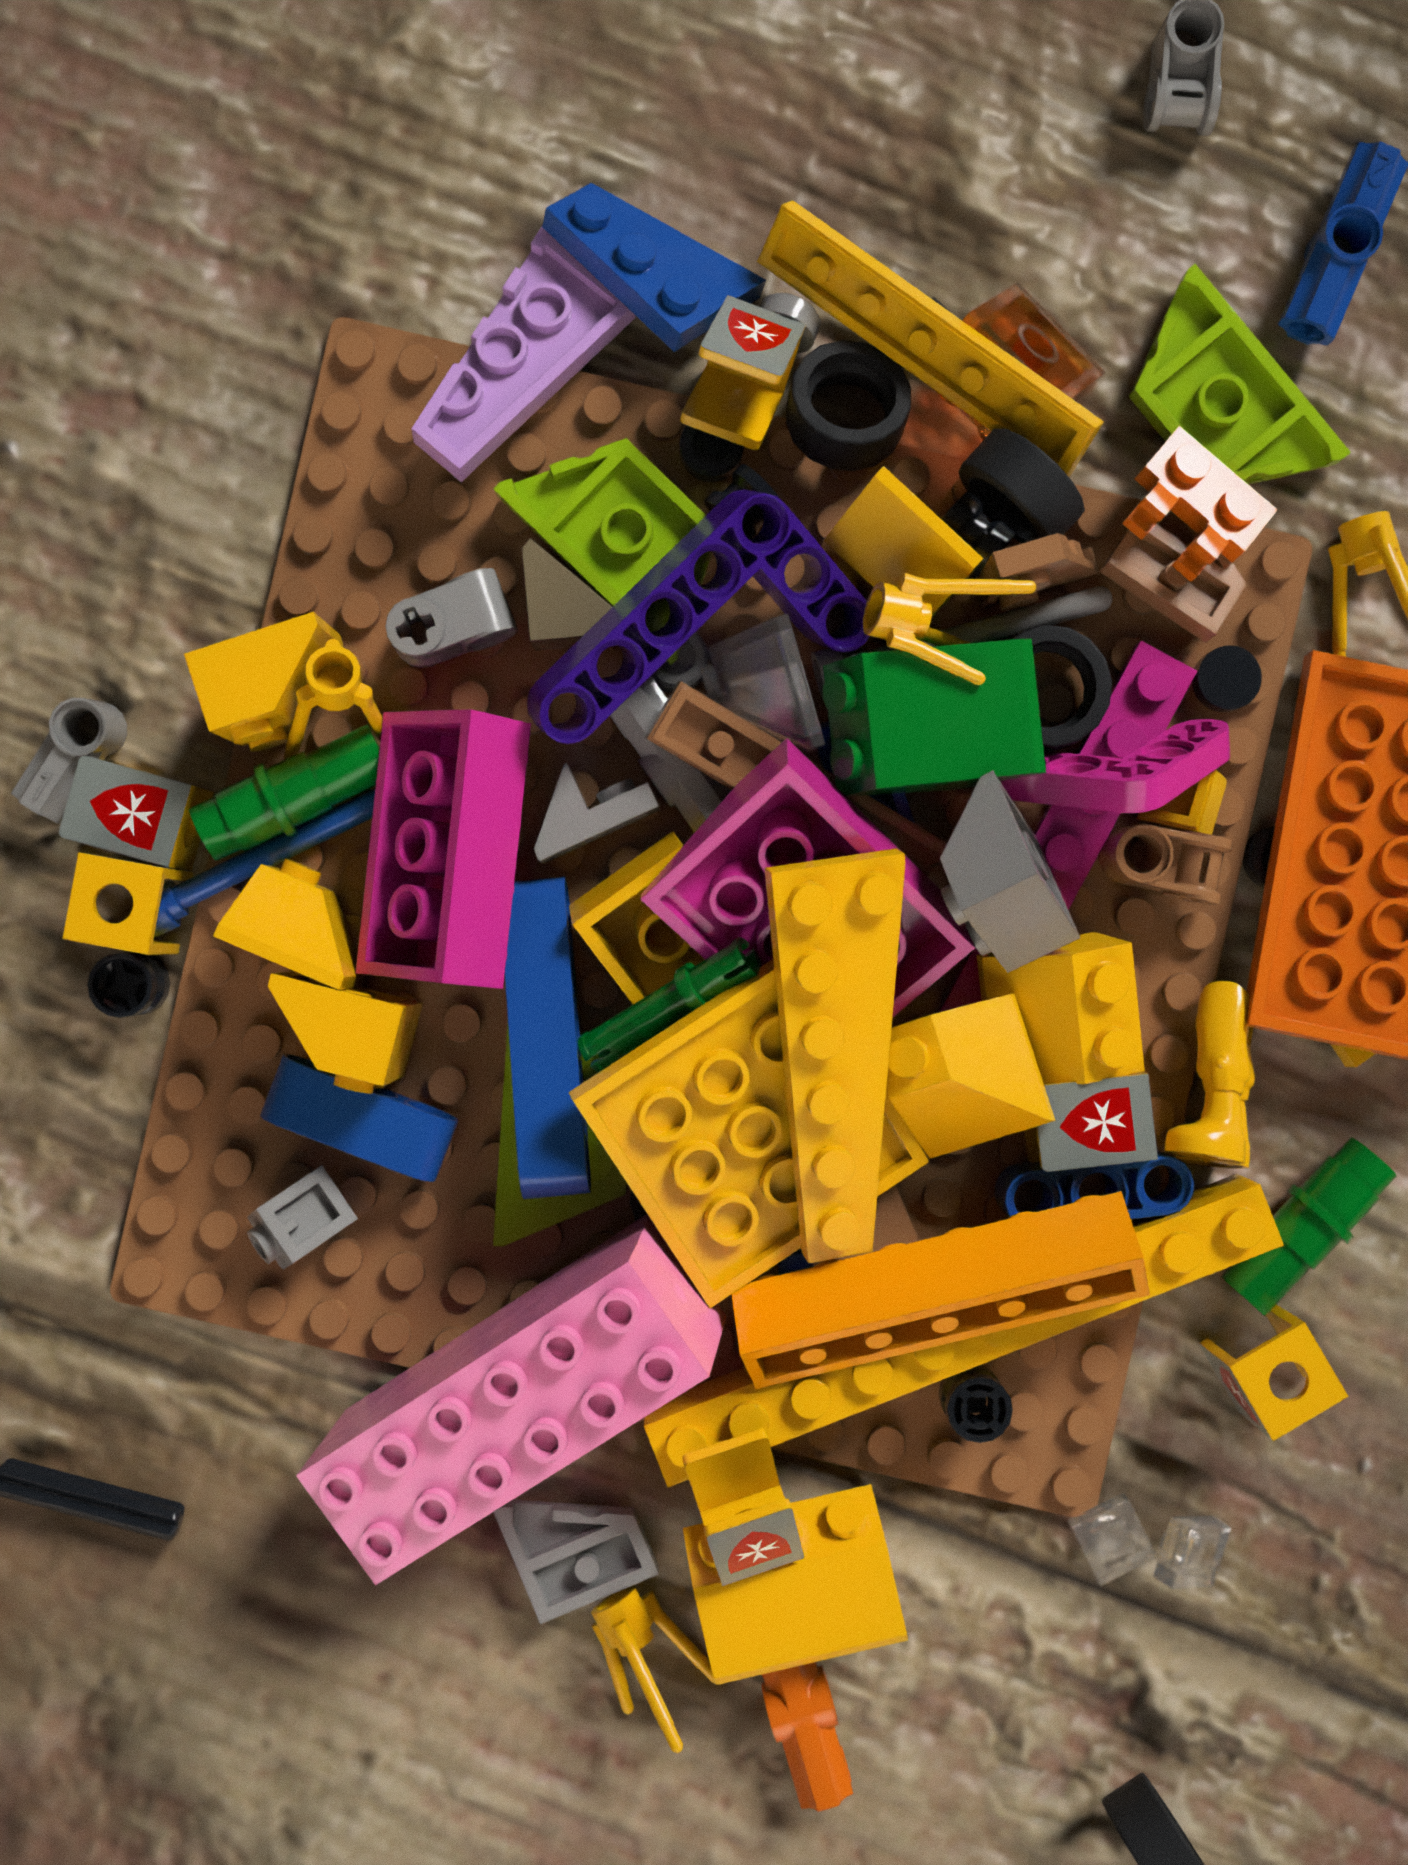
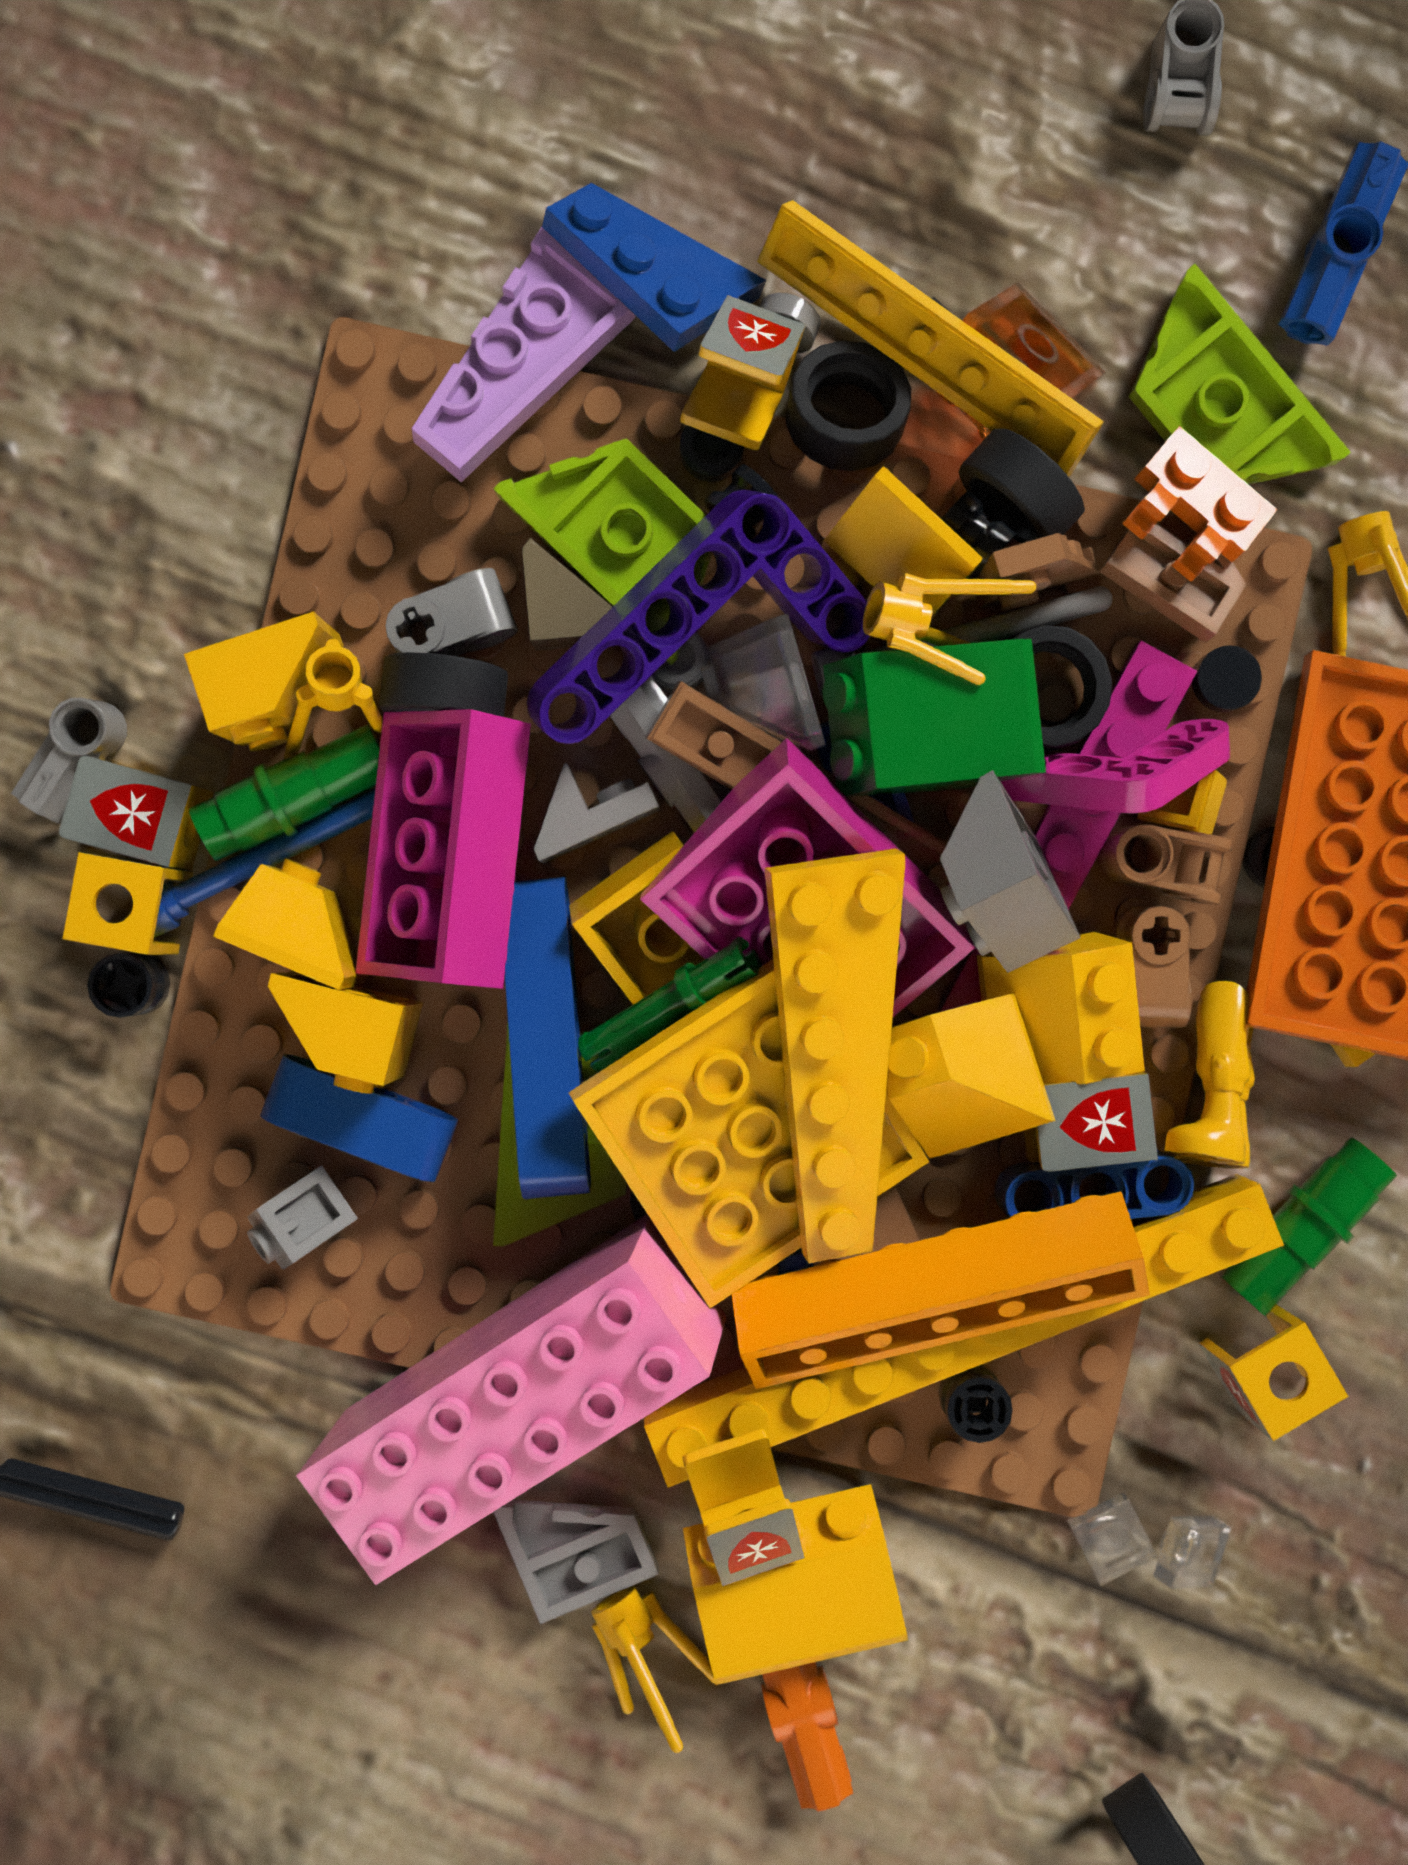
none -> black tyre [379,652,508,717]
none -> medium nougat piece [1115,904,1192,1028]

